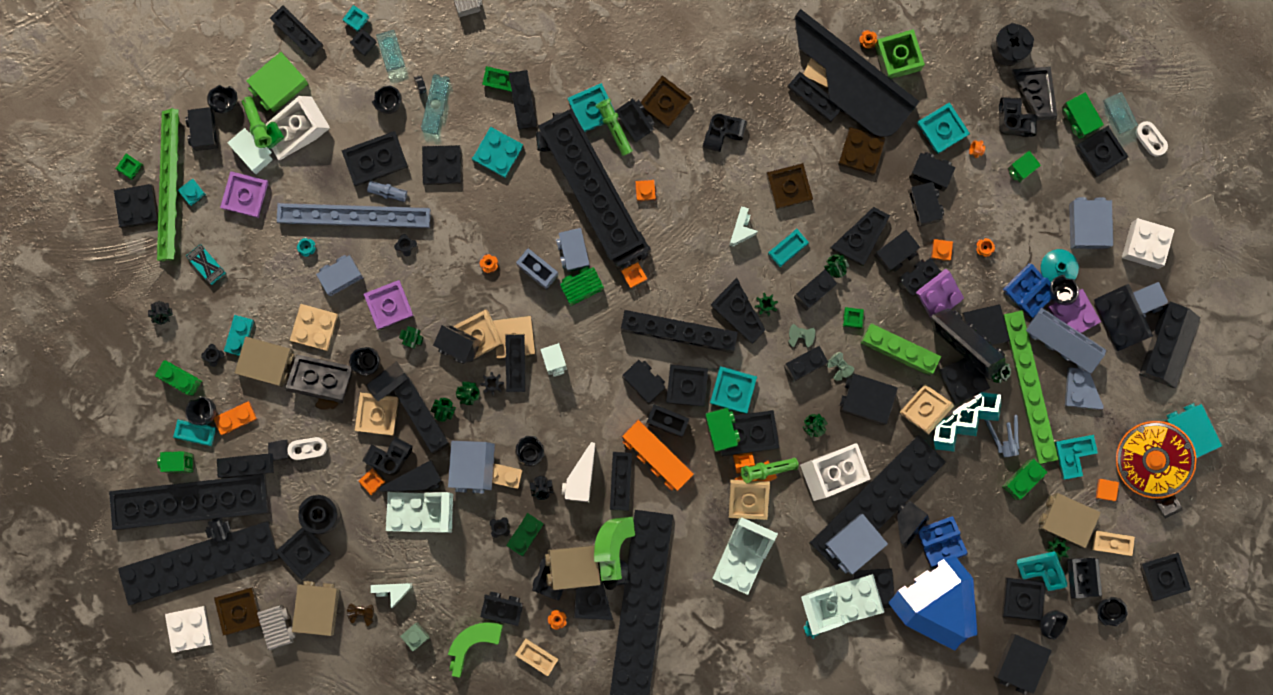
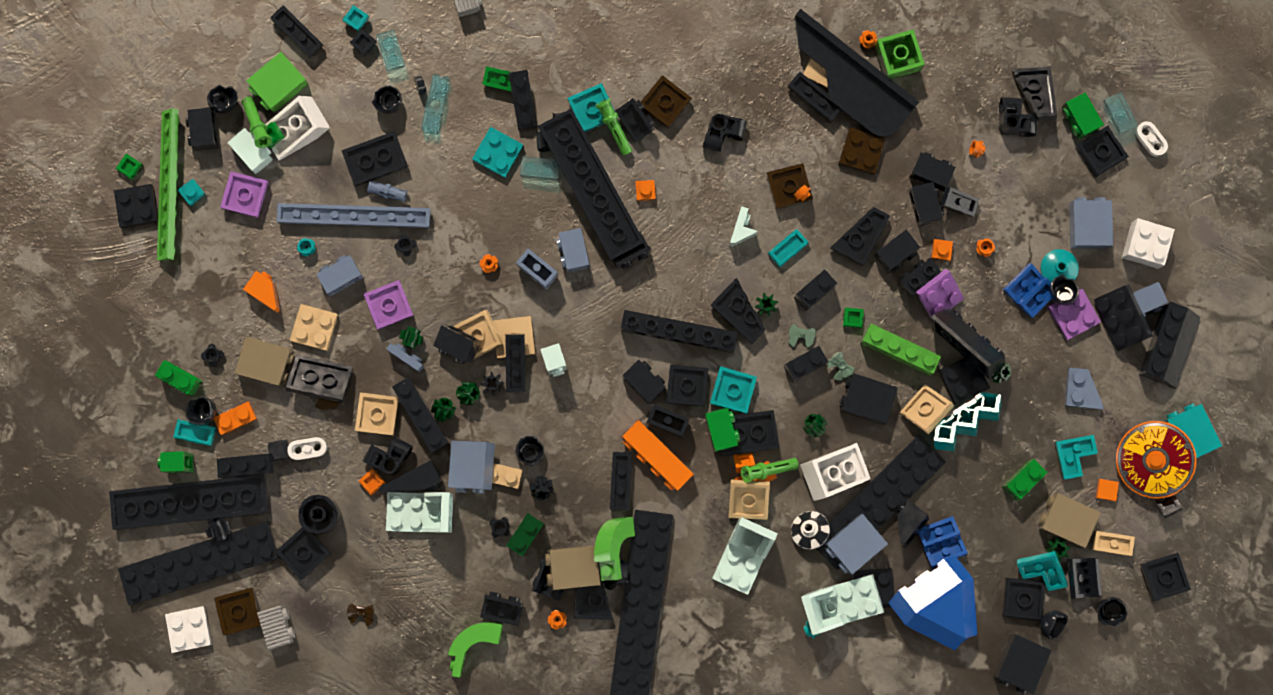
black gear [147,301,173,325] -> none
tile [186,244,226,285] -> none
teal plate [224,315,254,356] -> none
dark tan brick [292,581,340,636] -> none
black hair [349,346,381,376] -> none
black tile [367,361,408,402] -> none
light aqua slope [371,583,412,608] -> none
sand green brick [400,623,430,651] -> none
black plate [422,145,461,185] -> none
tan plate [515,638,559,676] -> none
green brick [560,266,604,307] -> none
white slope [562,442,595,503] -> none
orange plate [621,262,647,289] -> none
dark green gear [824,254,849,278] -> none
teal plate [917,102,970,154] -> none
black tile [962,304,1010,345] -> none
sand blue plant [984,415,1020,457] -> none
black brick [991,23,1034,66] -> none
bright green plate [1003,311,1058,464] -> none
green brick [1008,151,1041,183] -> none
sand blue brick [1026,308,1106,373] -> none
none -> orange slope [243,271,280,313]
none -> sand blue plate [387,343,424,372]
none -> clear light blue plate [520,156,559,181]
none -> dish [791,511,830,549]
none -> orange plate [793,184,811,202]
none -> plate [940,187,980,217]

